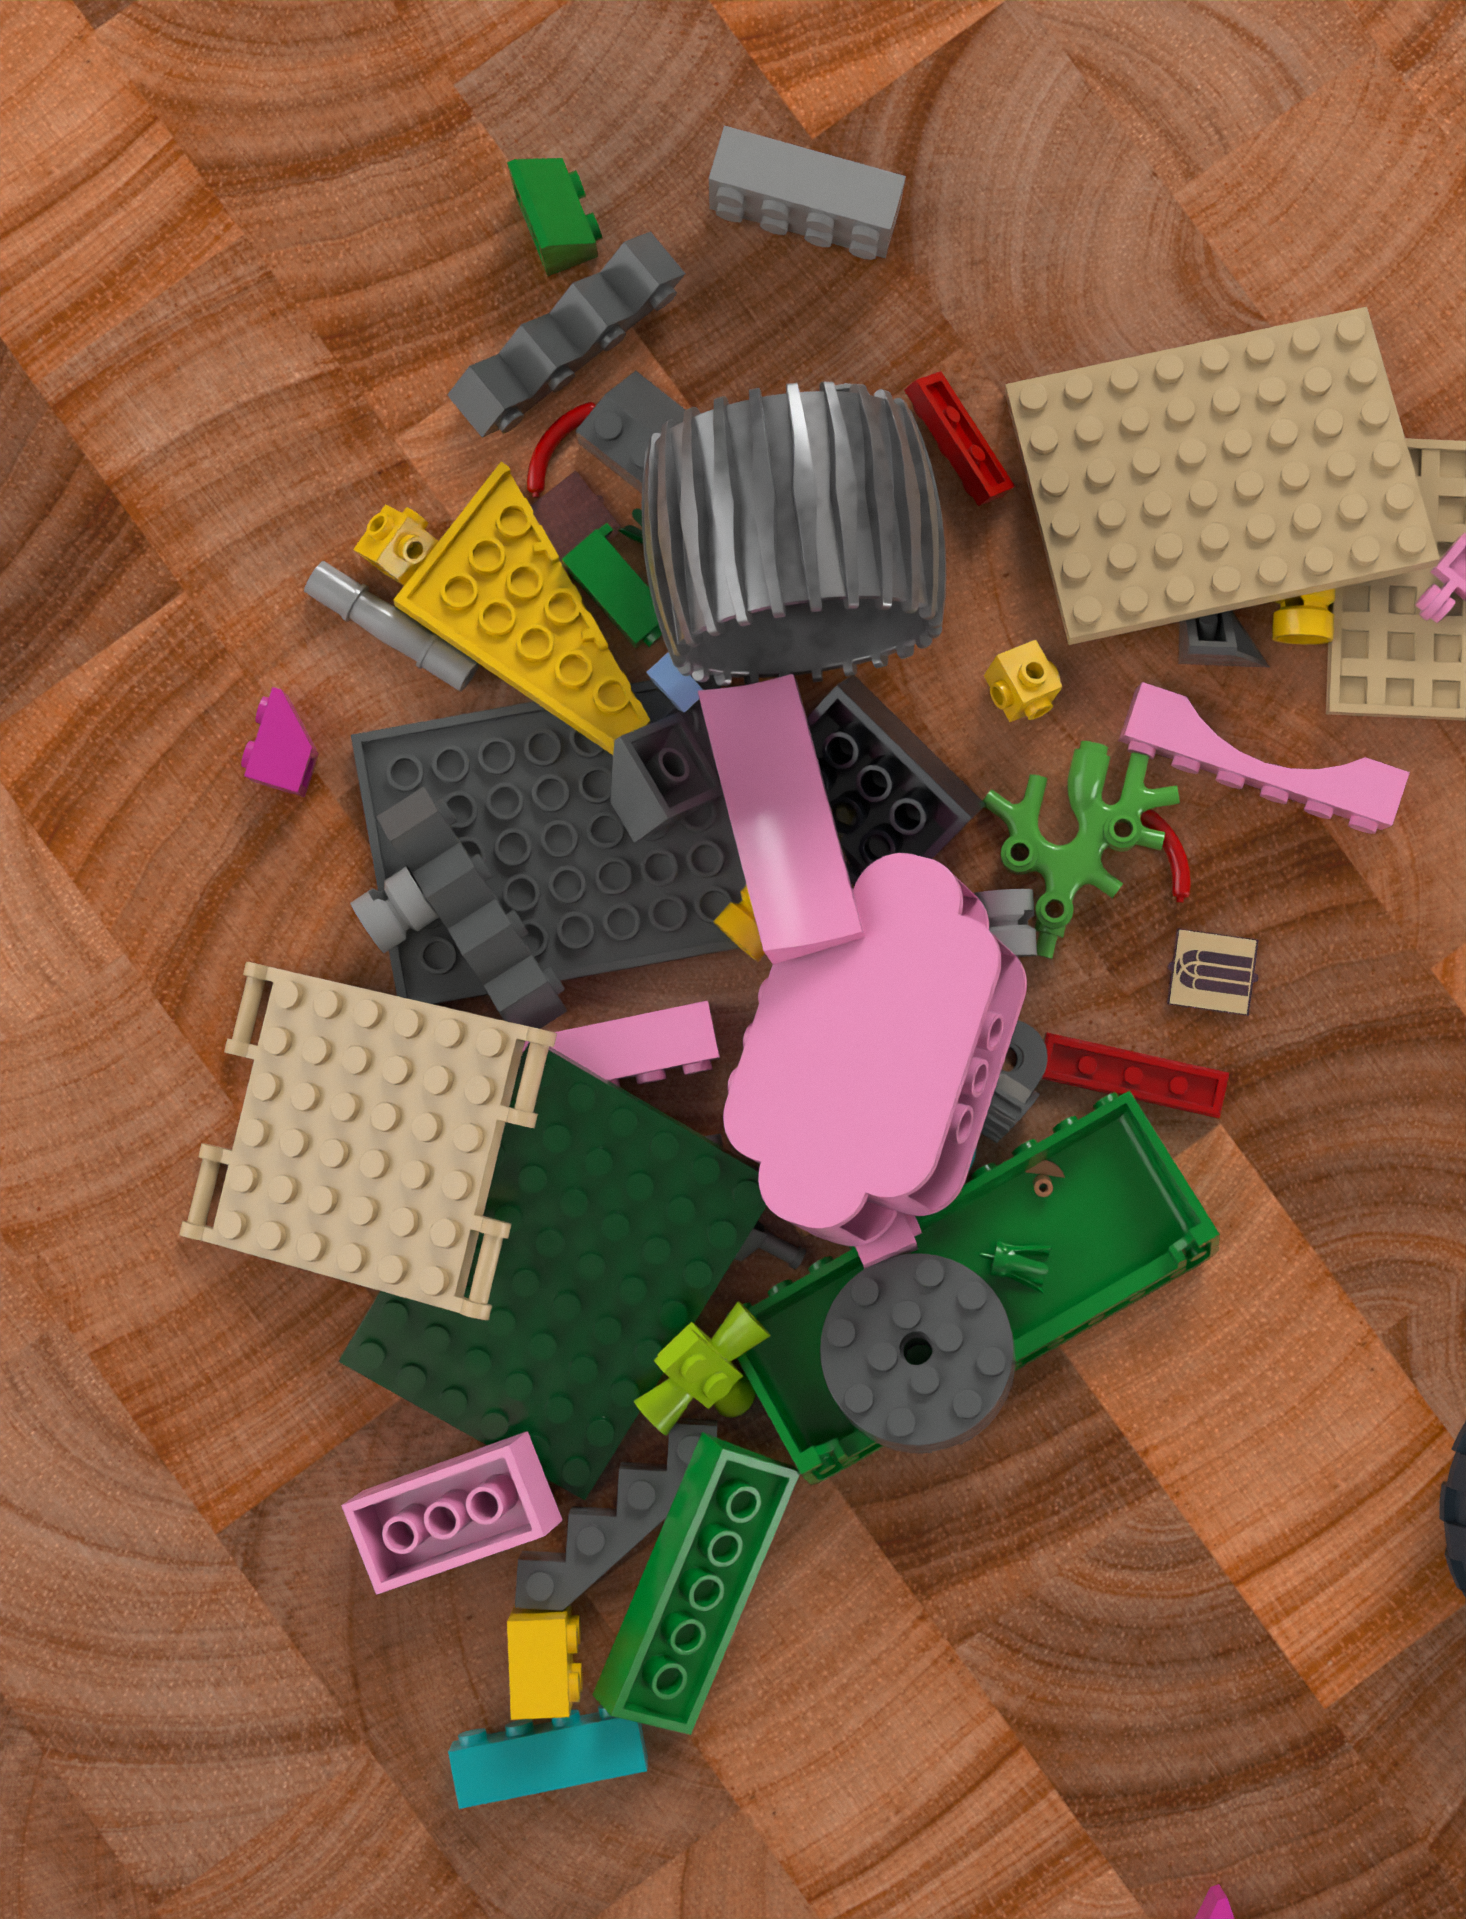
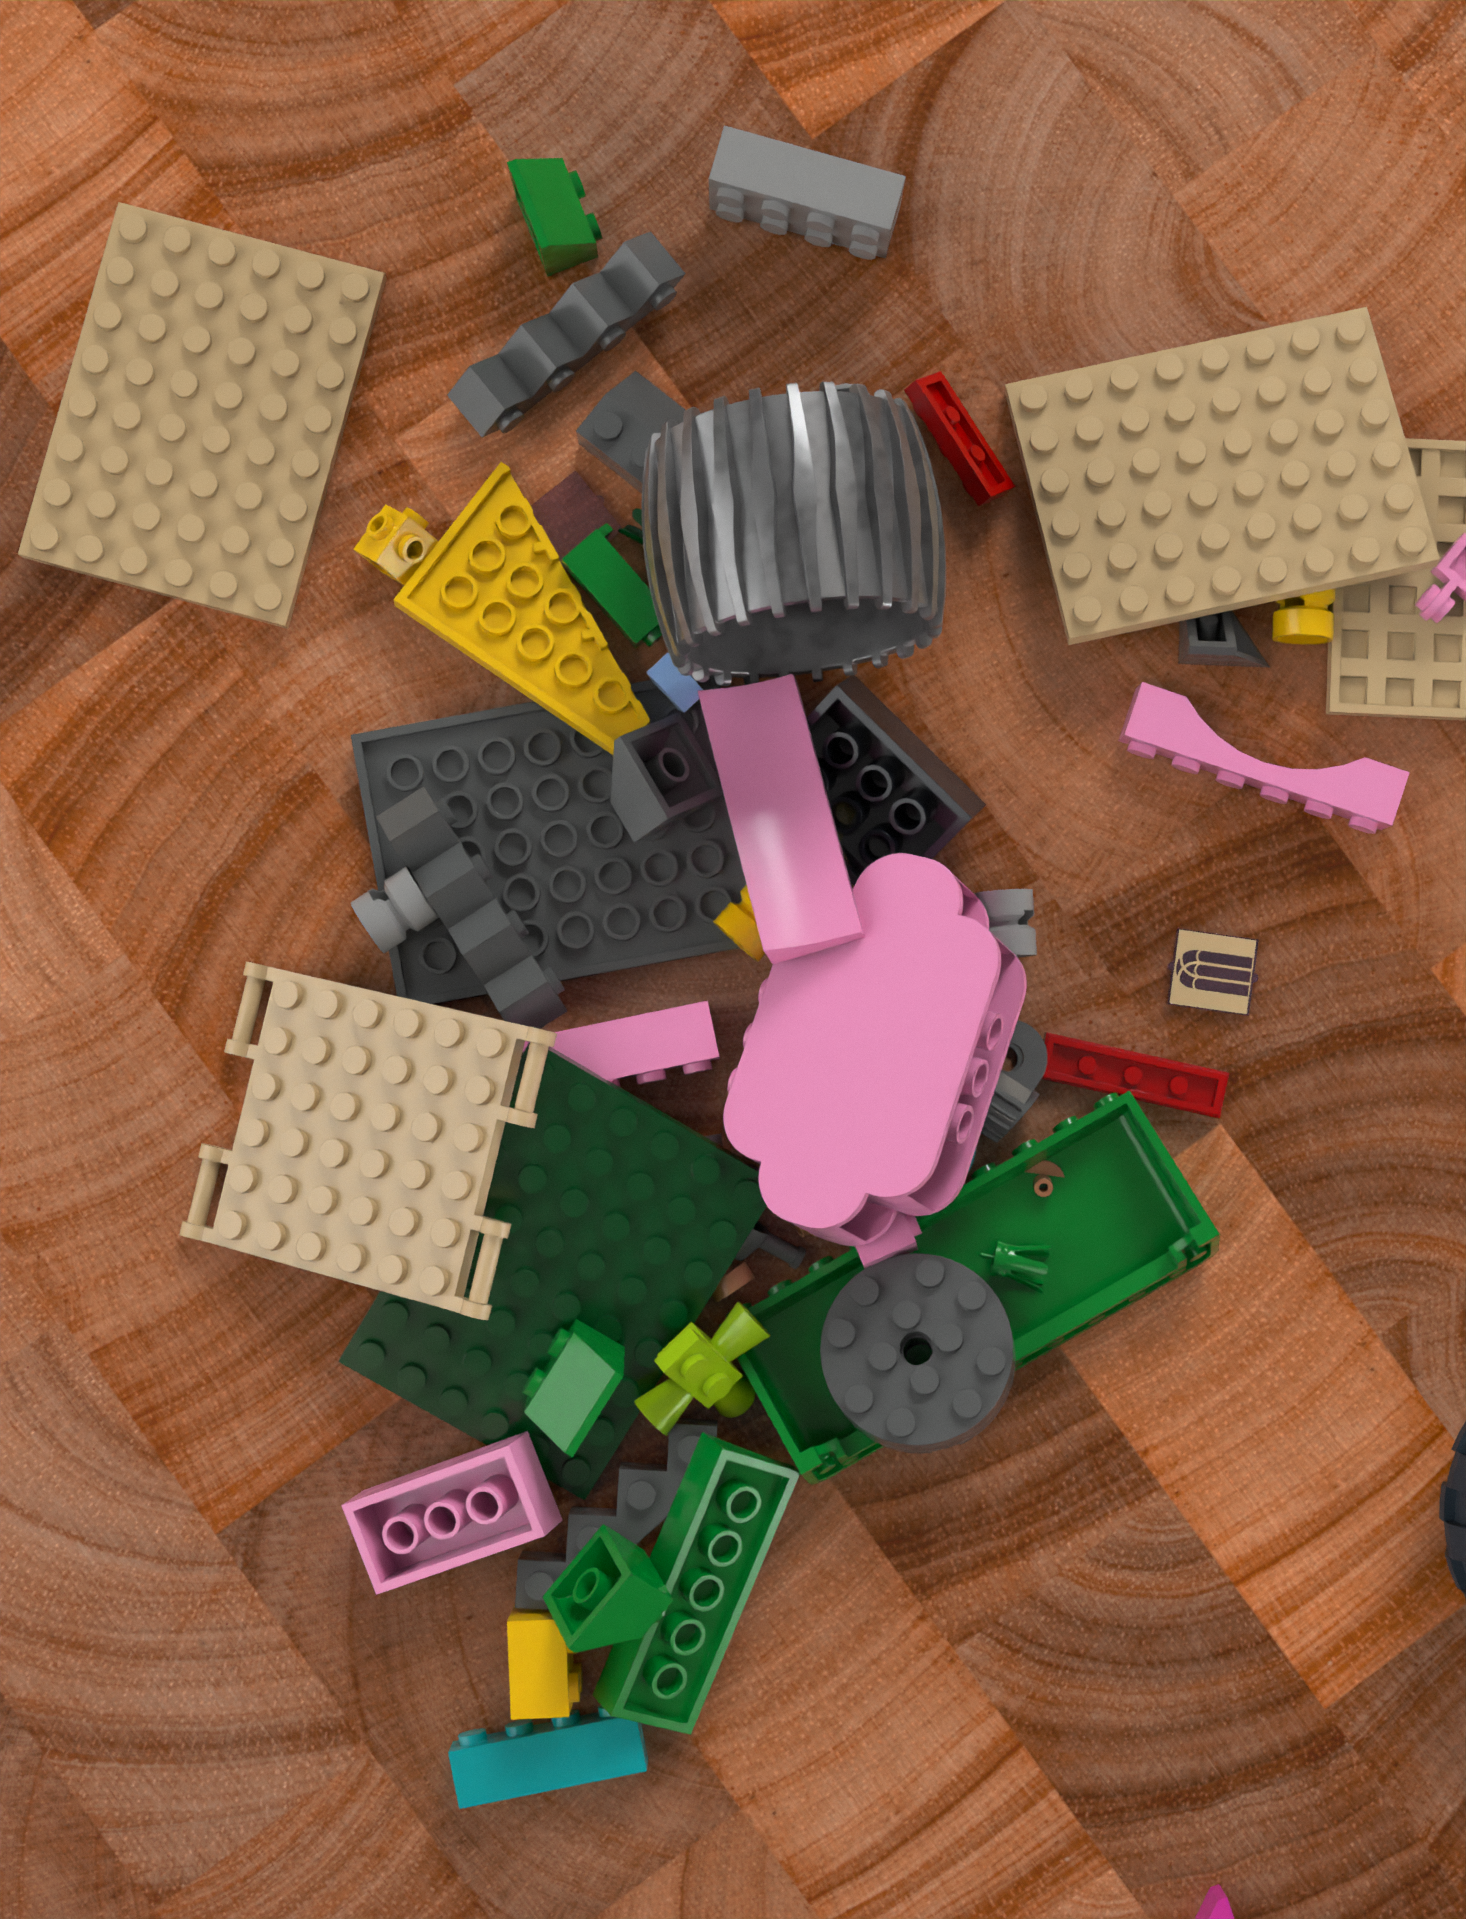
dark pink slope [241,687,319,798] -> none
light grey piece [304,561,480,692] -> none
red piece [527,402,596,498] -> none
yellow brick [983,640,1063,722] -> none
bright green plant [983,741,1180,959] -> none
red piece [1140,809,1191,903] -> none
none -> tan plate [18,202,387,629]
none -> green slope [522,1319,625,1457]
none -> green slope [542,1524,673,1653]
none -> nougat tile [712,1261,755,1302]

